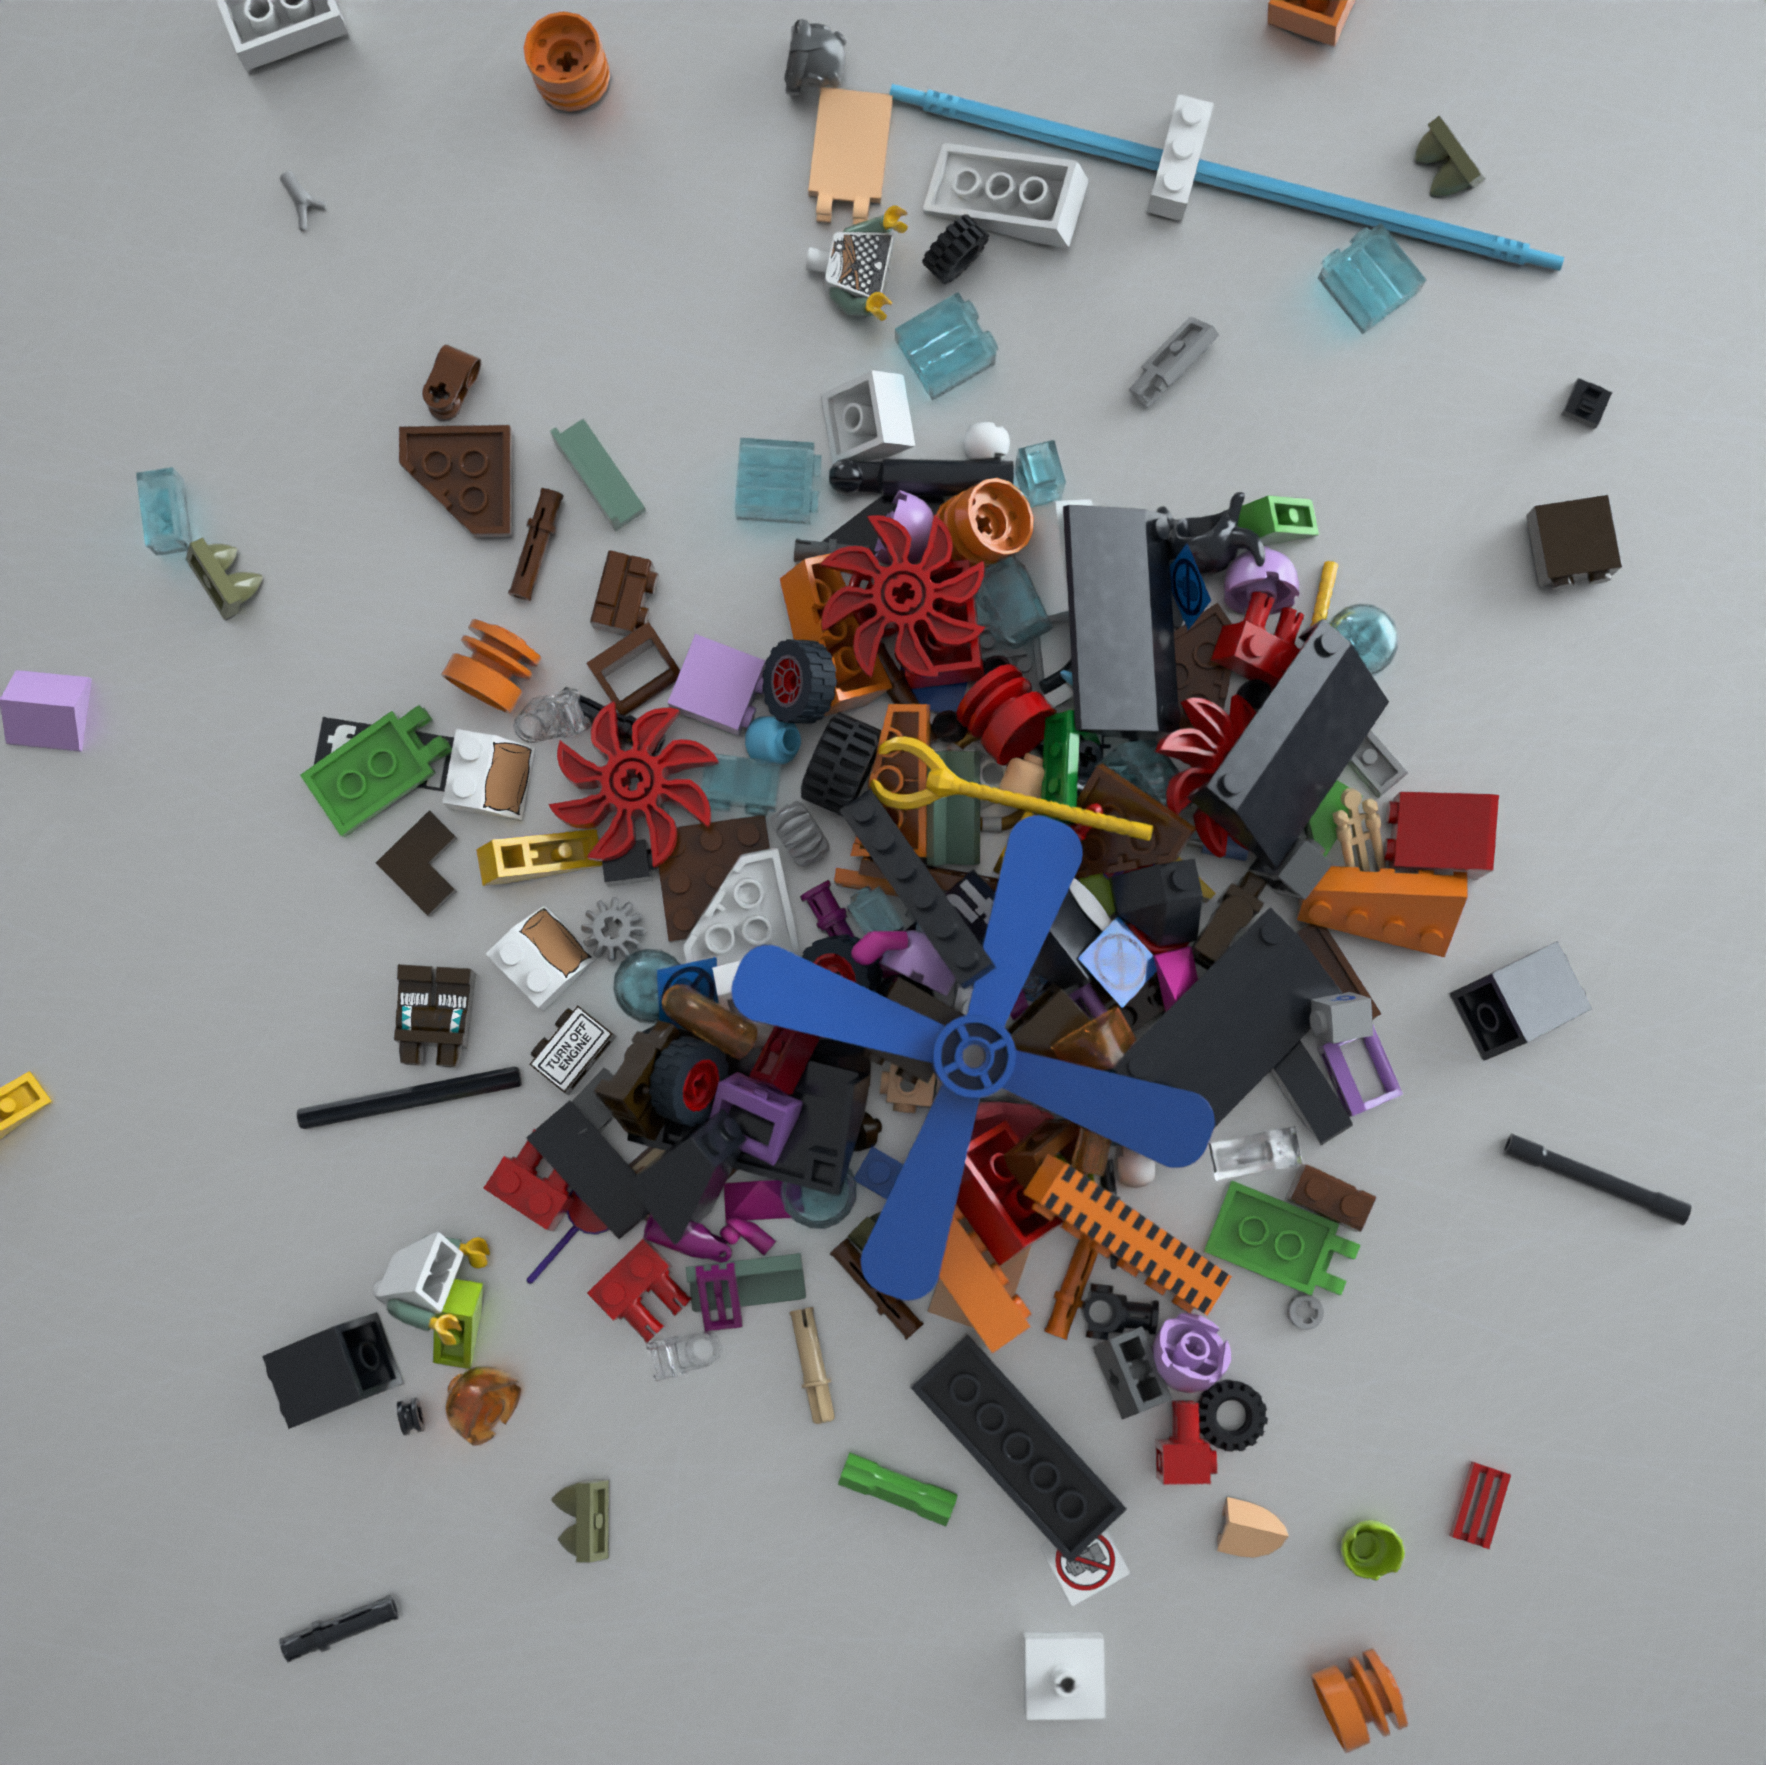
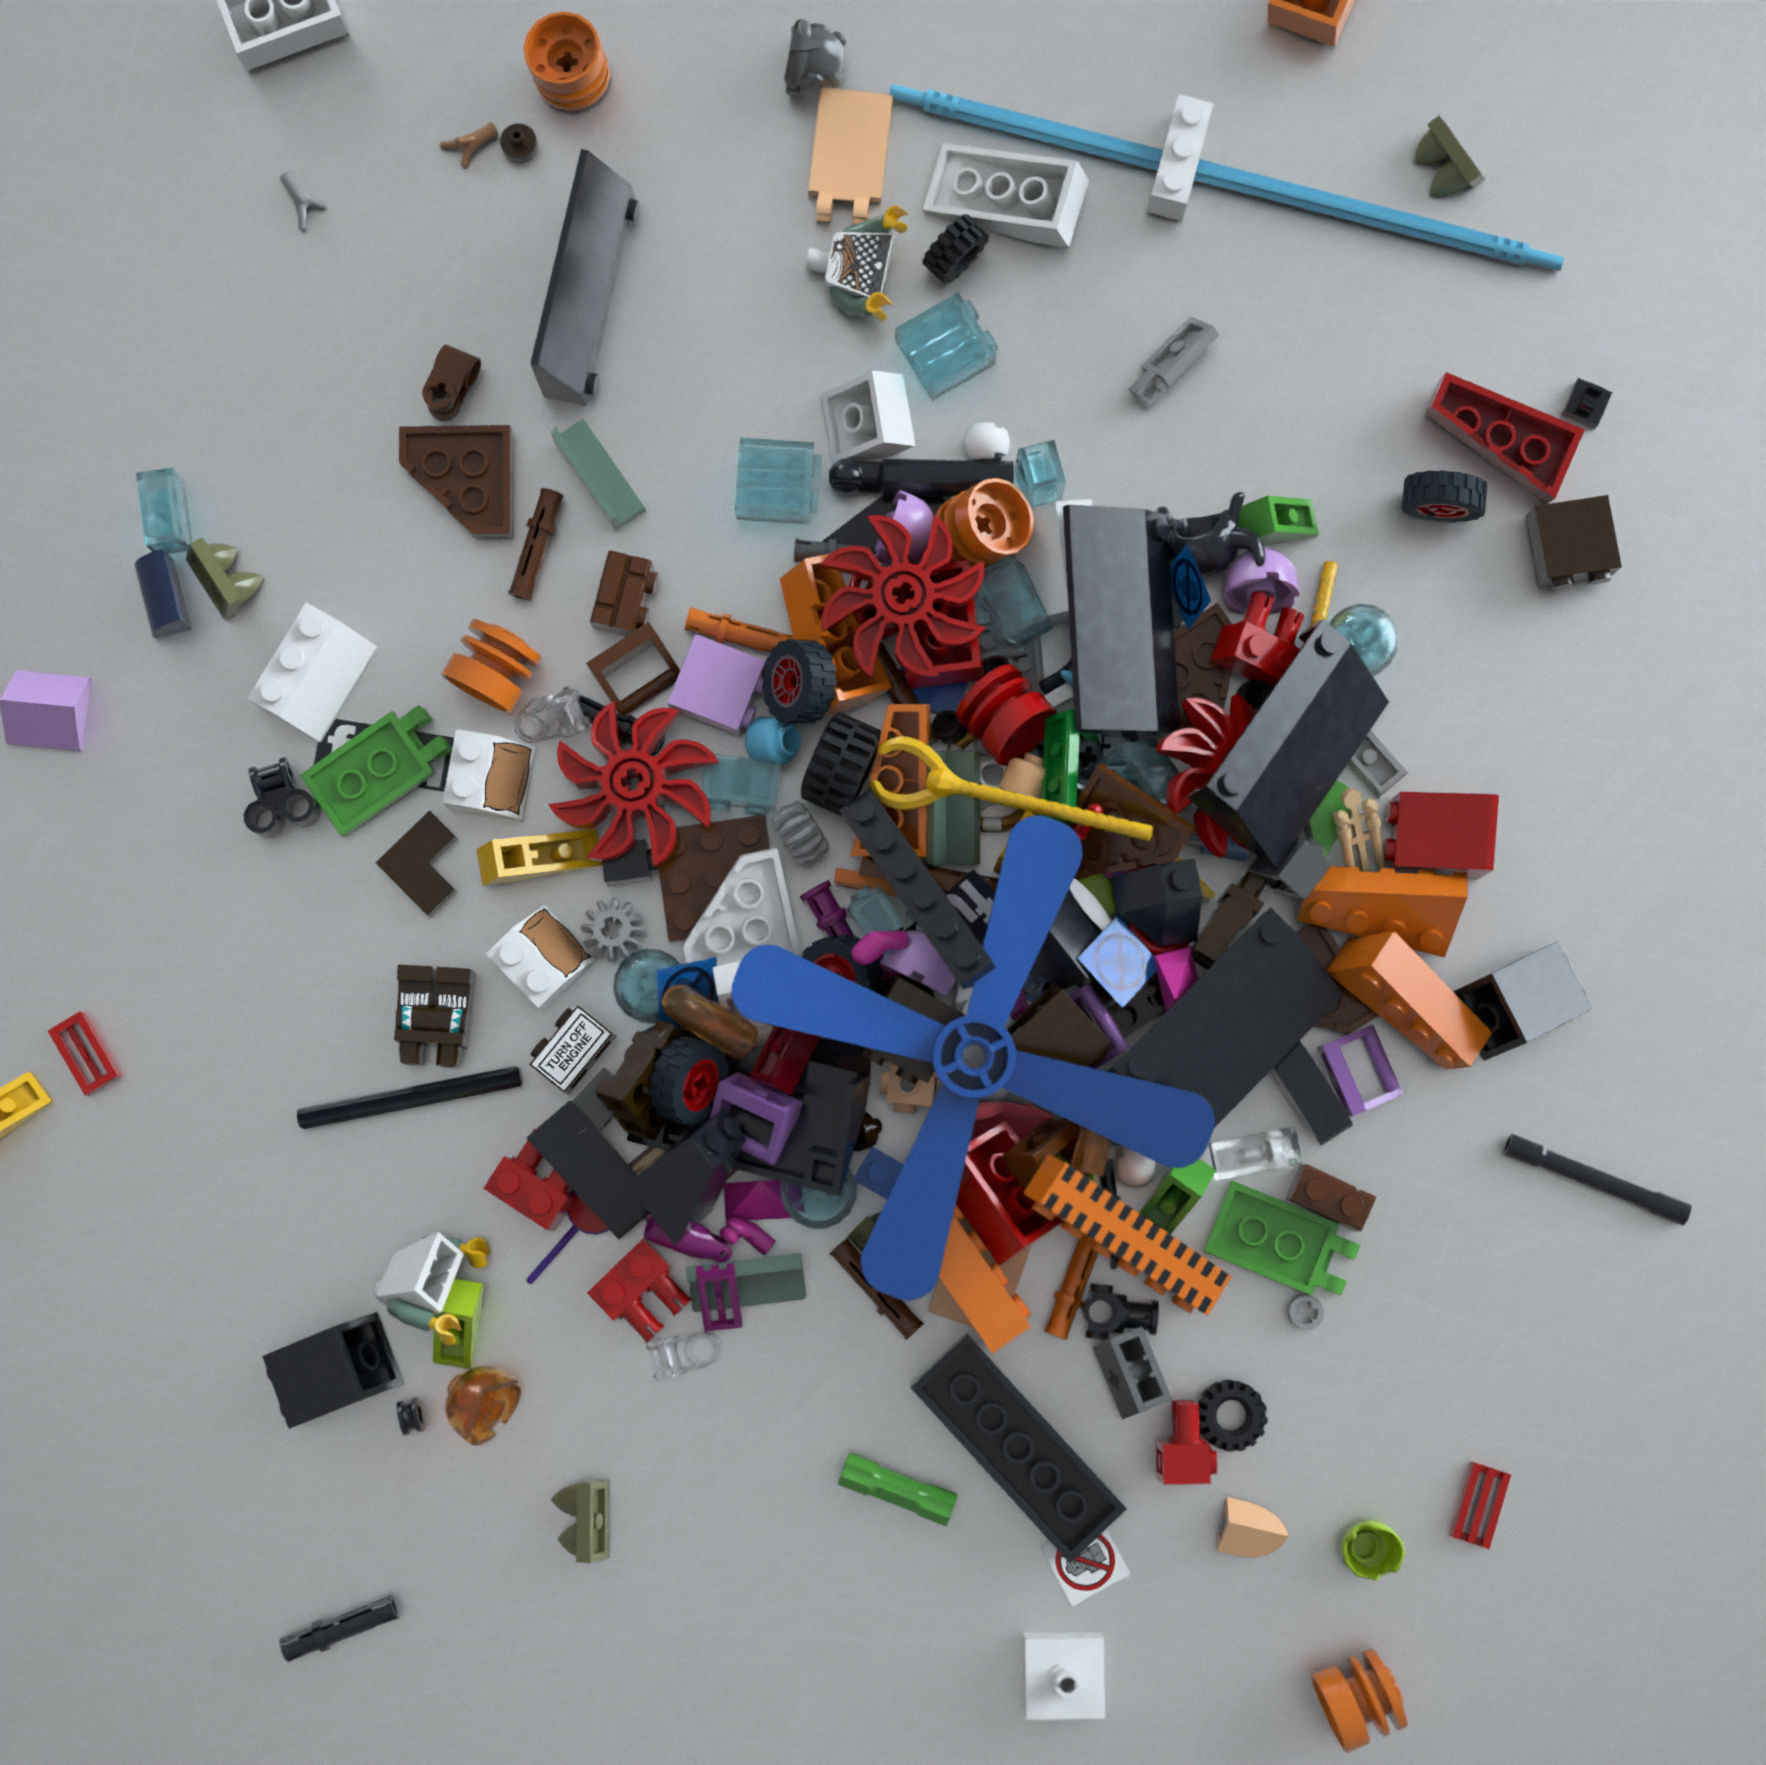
tan axle [789,1307,835,1424] -> none
clear orange slope [1051,1006,1137,1070] -> none
lavender cylinder [1151,1313,1231,1393] -> none
light grey brick [1310,992,1373,1044] -> none
clear light blue brick [1318,223,1427,334] -> none
none -> red tile [48,1011,122,1096]
none -> dark blue brick [134,549,191,639]
none -> black piece [243,757,321,838]
none -> white slope [247,602,378,743]
none -> medium nougat bar [439,122,498,167]
none -> dark brown tile [500,123,538,164]
none -> slope [530,149,639,406]
none -> orange pin [685,607,794,653]
none -> bright green slope [1138,1159,1216,1234]
none -> orange wedge [1326,931,1492,1069]
none -> black wheel [1402,470,1488,522]
none -> red wedge [1425,372,1585,504]

